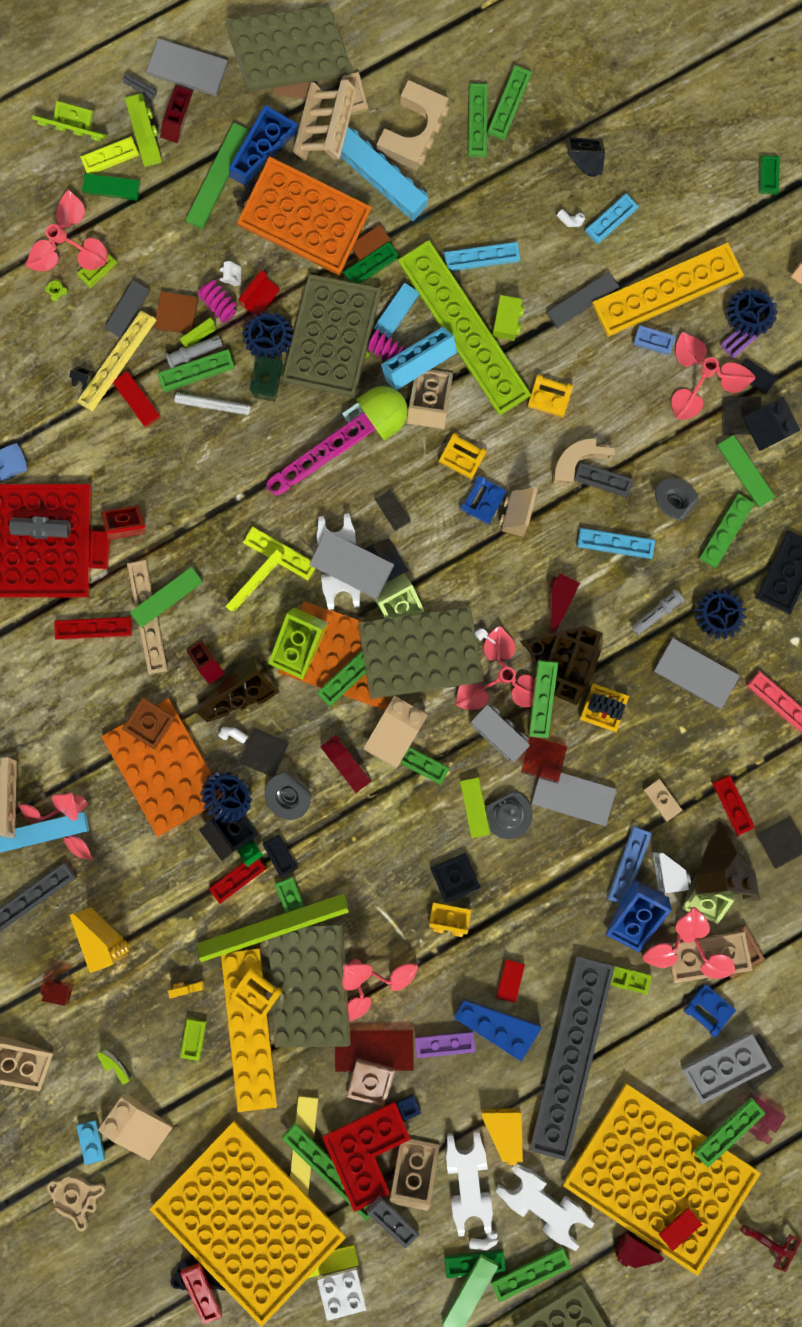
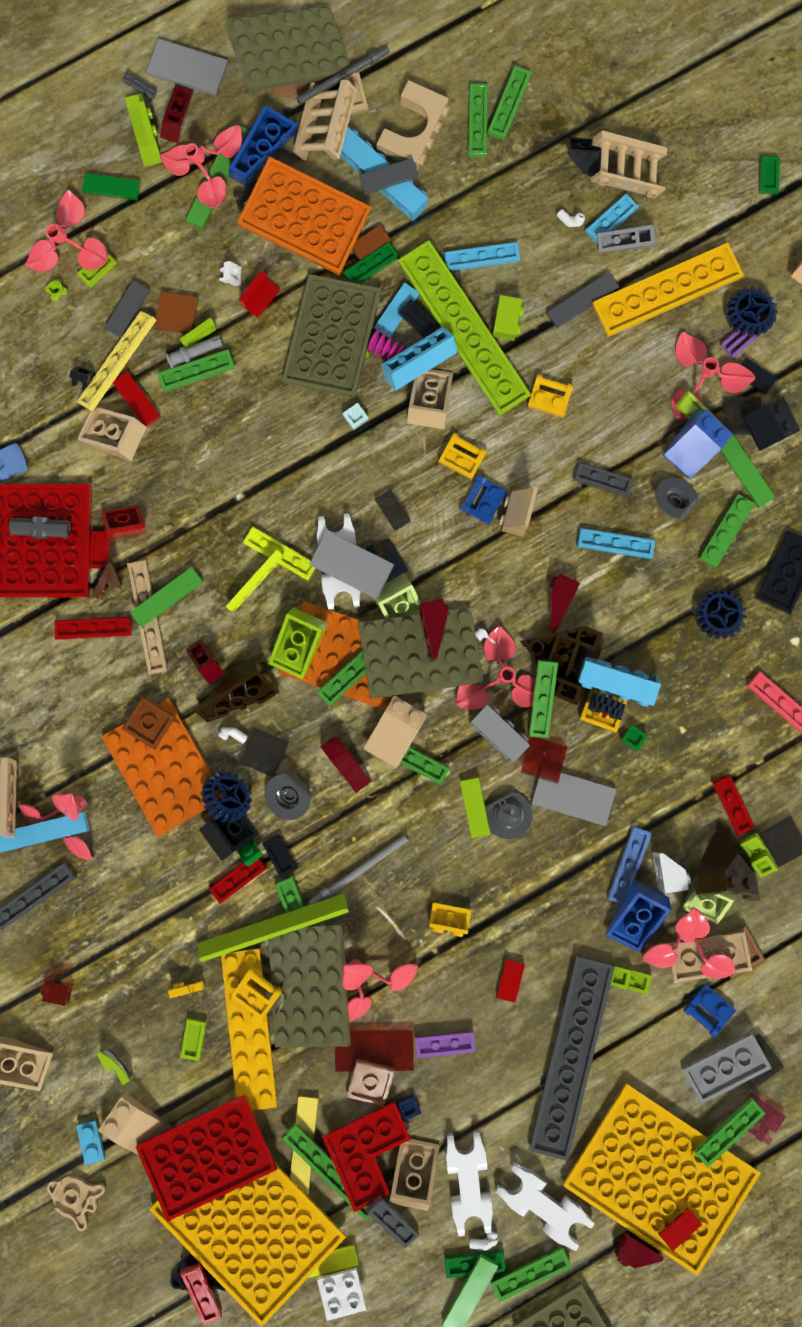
lime bracket [32,101,108,141] -> none
yellow slope [70,907,130,973] -> none
neon yellow tile [80,136,139,174] -> none
white axle [174,393,251,415] -> none
dark pink piece [197,280,237,323] -> none
dark blue gear [242,310,293,362] -> none
clear green brick [250,356,283,402] -> none
piece [267,386,408,496] -> none
black tile [430,853,481,904] -> none
blue wedge [453,998,542,1061] -> none
yellow slope [481,1108,523,1165] -> none
tan arch [553,439,615,486] -> none
light grey pin [631,589,685,636] -> none
medium blue plate [633,325,675,356] -> none
tan plate [643,779,682,822] -> none
light grey tile [653,638,740,709] -> none
dark red piece [740,1225,802,1272] -> none
none -> tan slope [77,407,147,461]
none -> reddish brown slope [91,559,122,599]
none -> red plate [135,1094,277,1222]
none -> coral plant [160,125,243,208]
none -> dark grey bar [296,46,390,104]
none -> light grey bar [309,835,408,905]
none -> dark grey tile [359,158,418,195]
none -> black tile [398,299,439,338]
none -> dark red slope [418,599,449,663]
none -> medium azure wedge [578,657,661,707]
none -> tan fence [591,130,667,198]
none -> light grey slope [597,225,658,253]
none -> green plate [621,725,648,752]
none -> slope [663,409,733,479]
none -> lime tile [675,391,714,419]
none -> lime slope [740,833,778,878]

